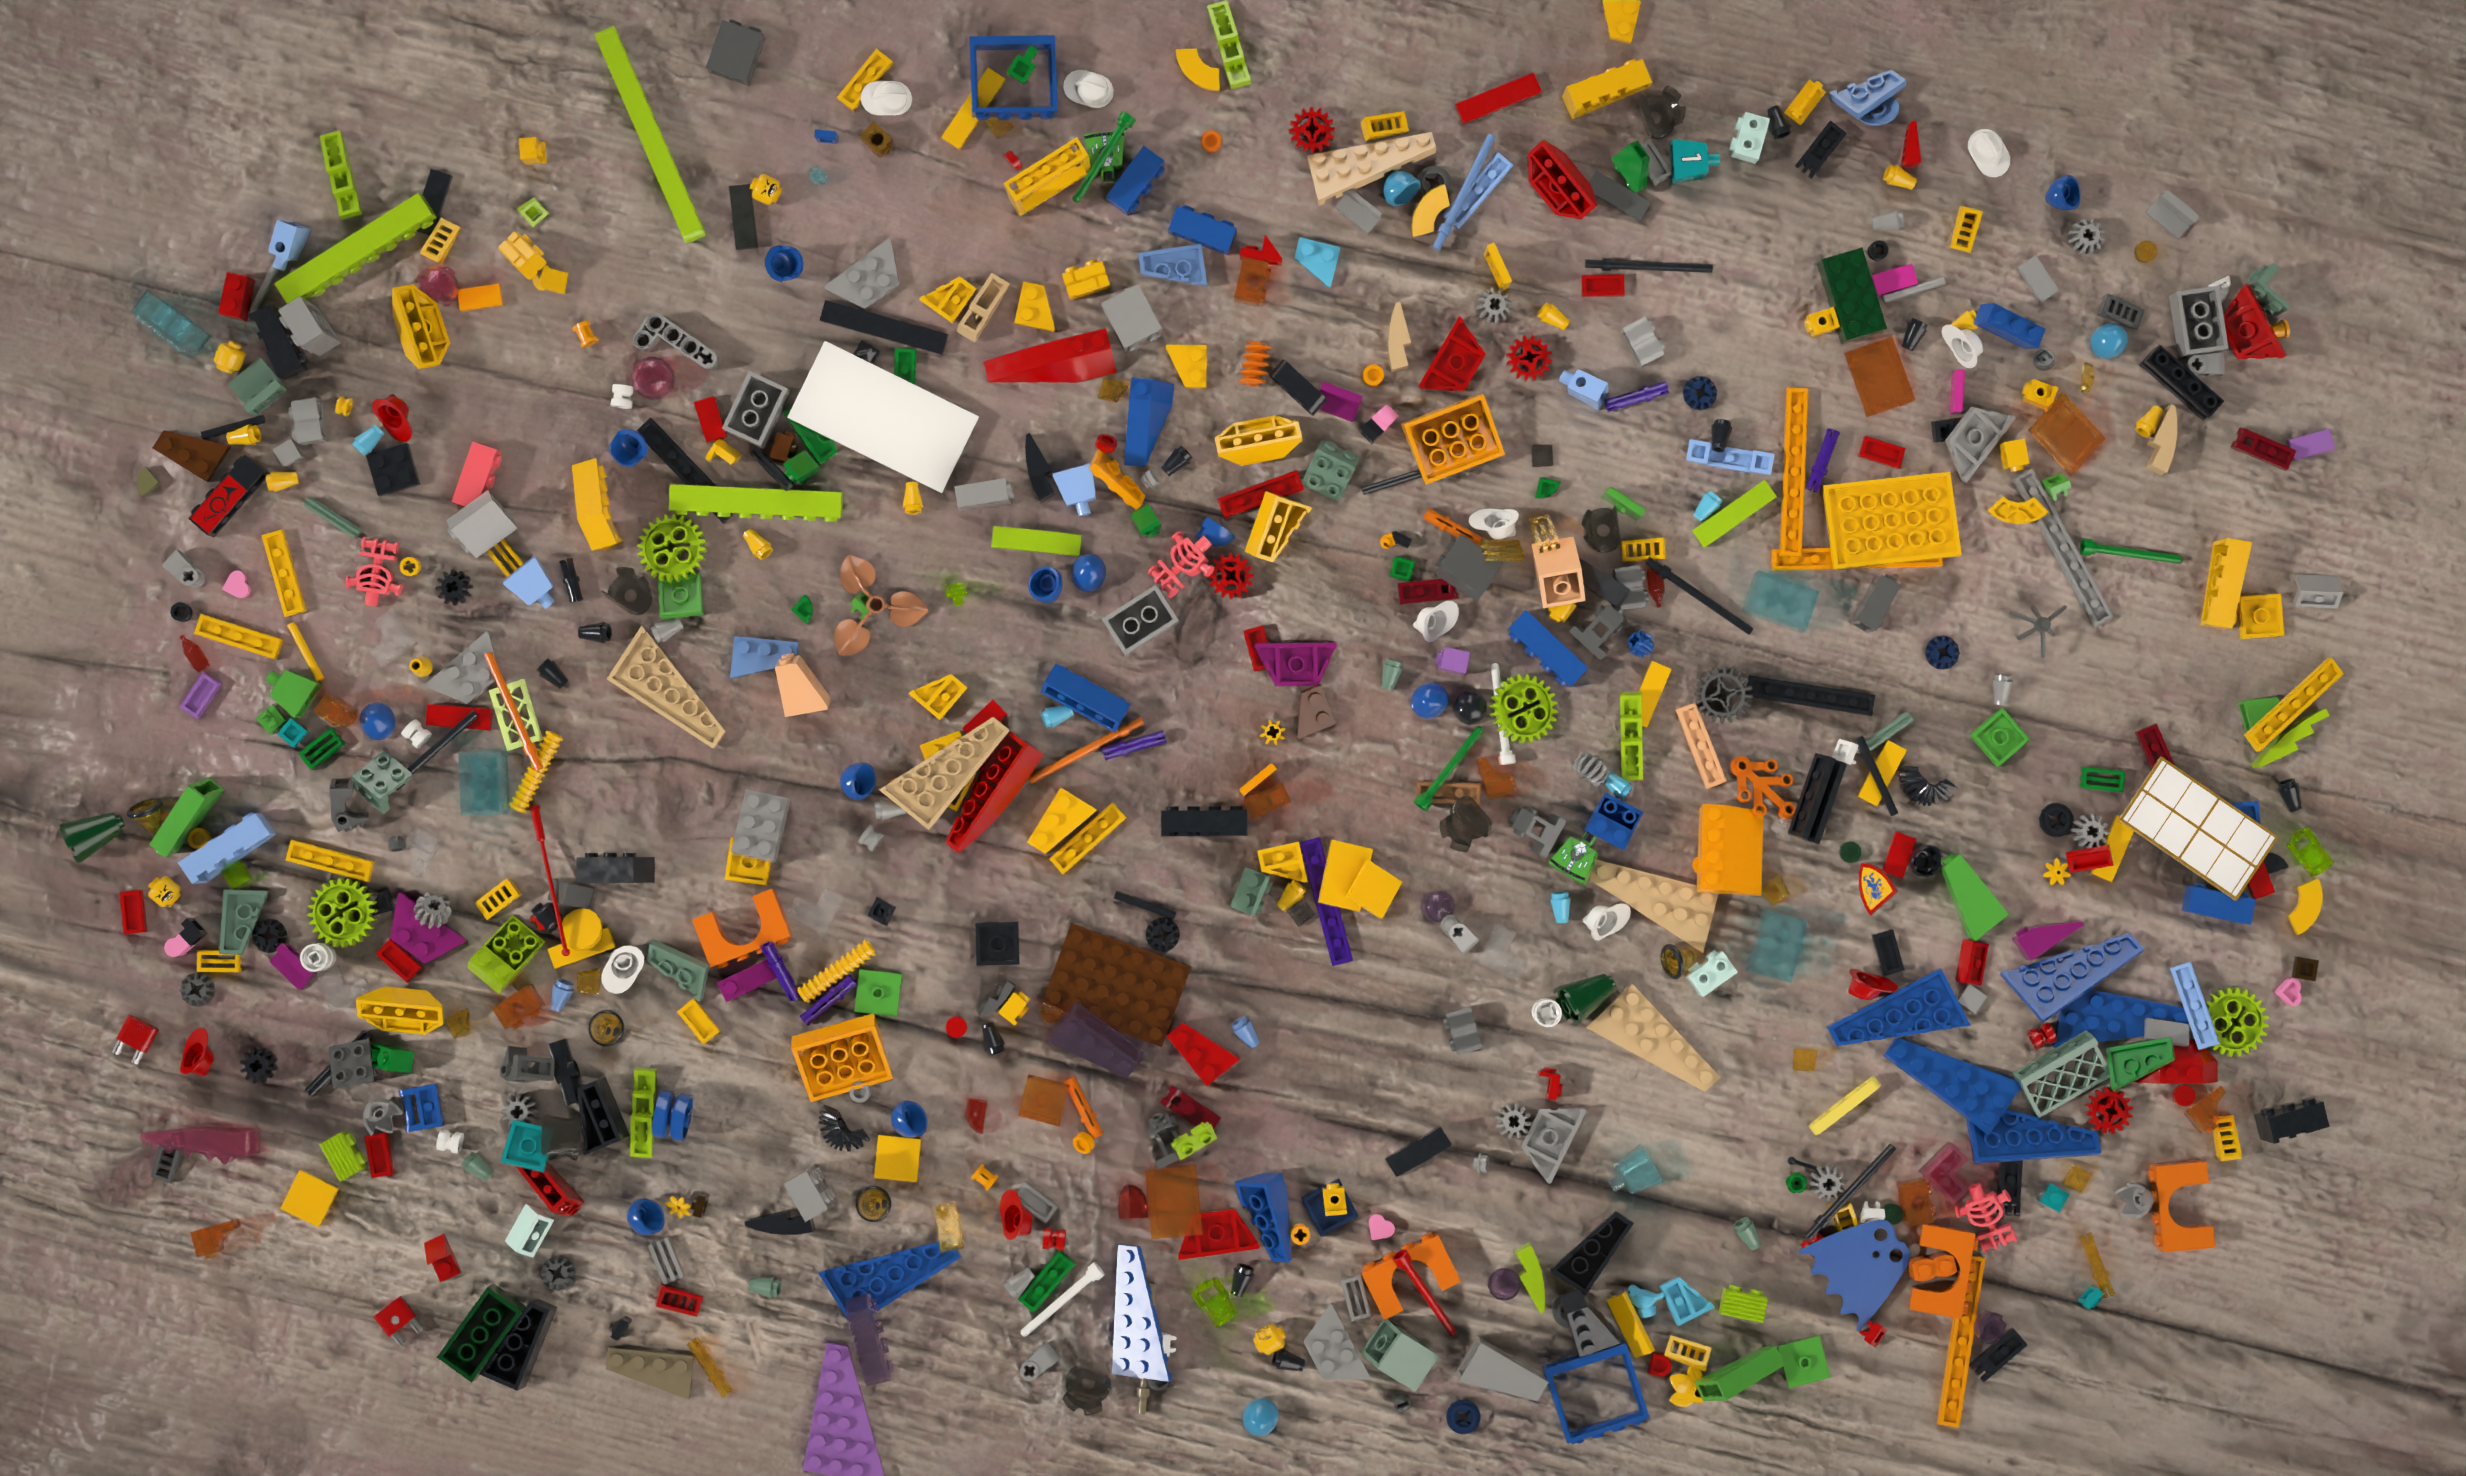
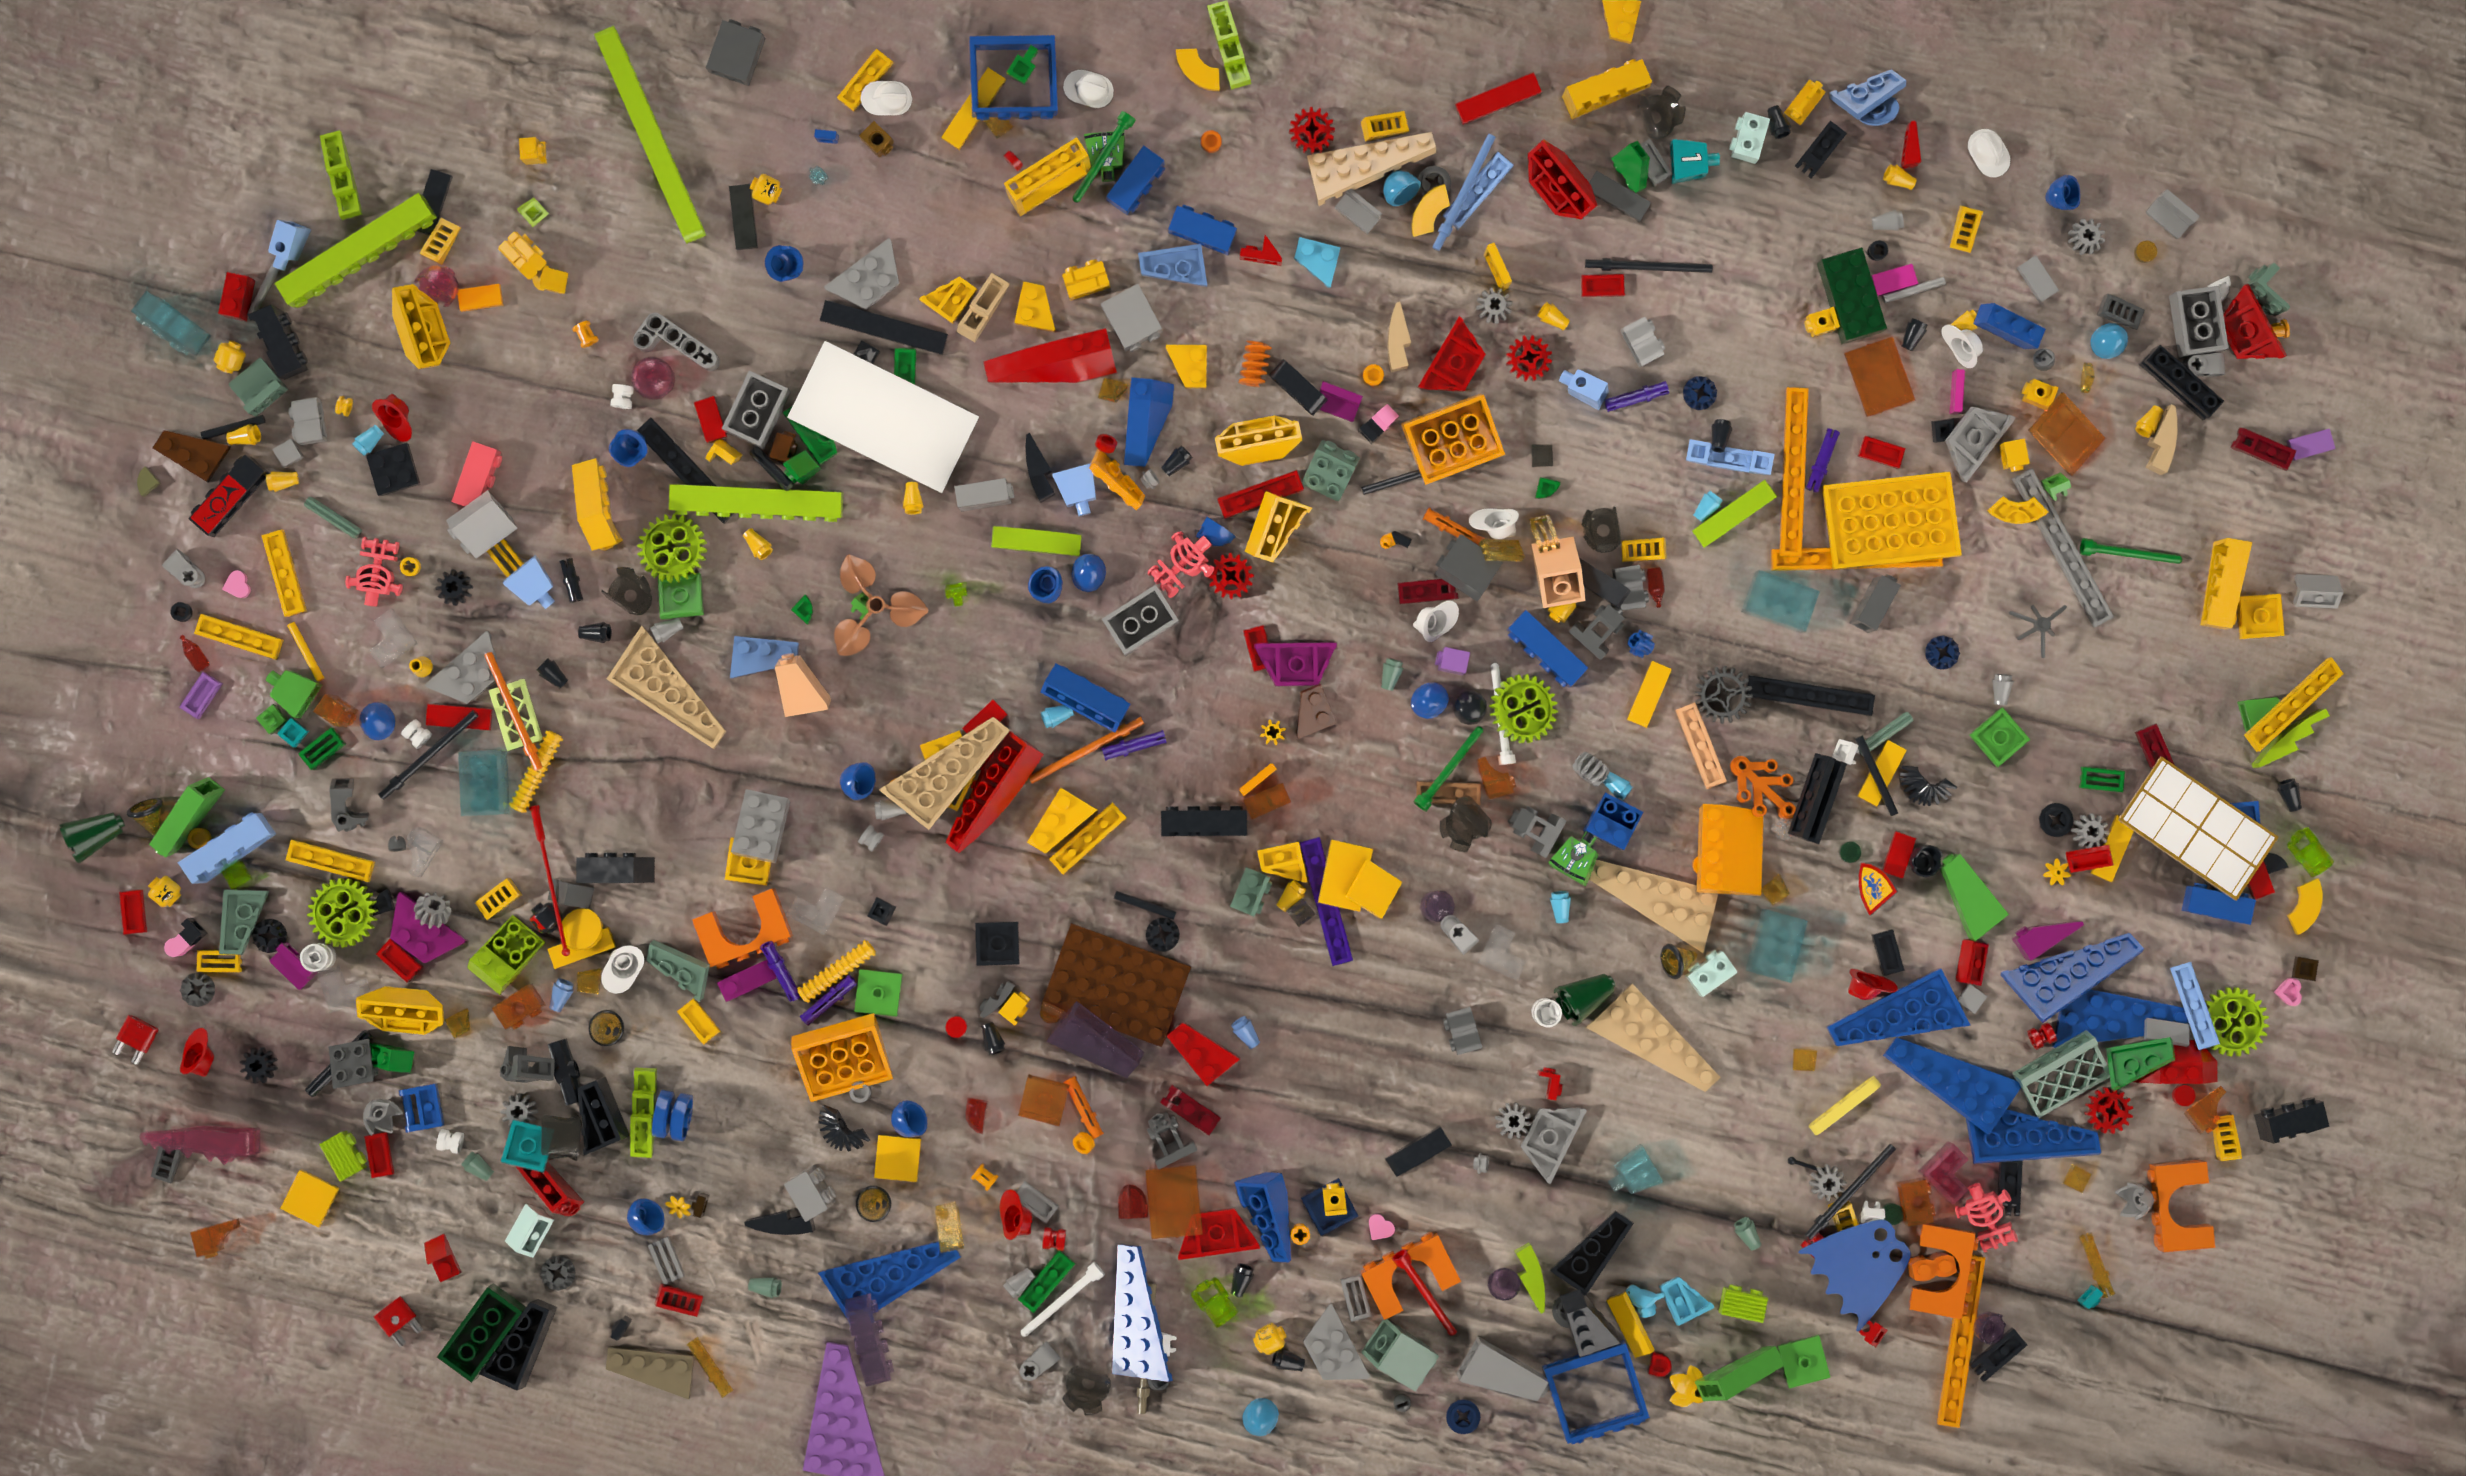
light grey brick [278,296,341,356] -> none
sand green bracket [351,751,413,814] -> none
yellow wing [908,674,968,720] -> none
green slope [1130,504,1162,539] -> none
lime hinge [1171,1122,1217,1161] -> none
clear orange brick [1234,257,1271,307] -> none
green tile [1389,556,1415,582] -> none
white piece [1583,903,1631,941] -> none
bright green plate [1601,487,1646,521] -> none
lime slope [1620,692,1643,780] -> none
black bar [1645,556,1754,635] -> none
yellow slope [1664,1335,1712,1372] -> none
green plate [1786,1172,1807,1193] -> none
teal plate [2039,1183,2070,1213] -> none

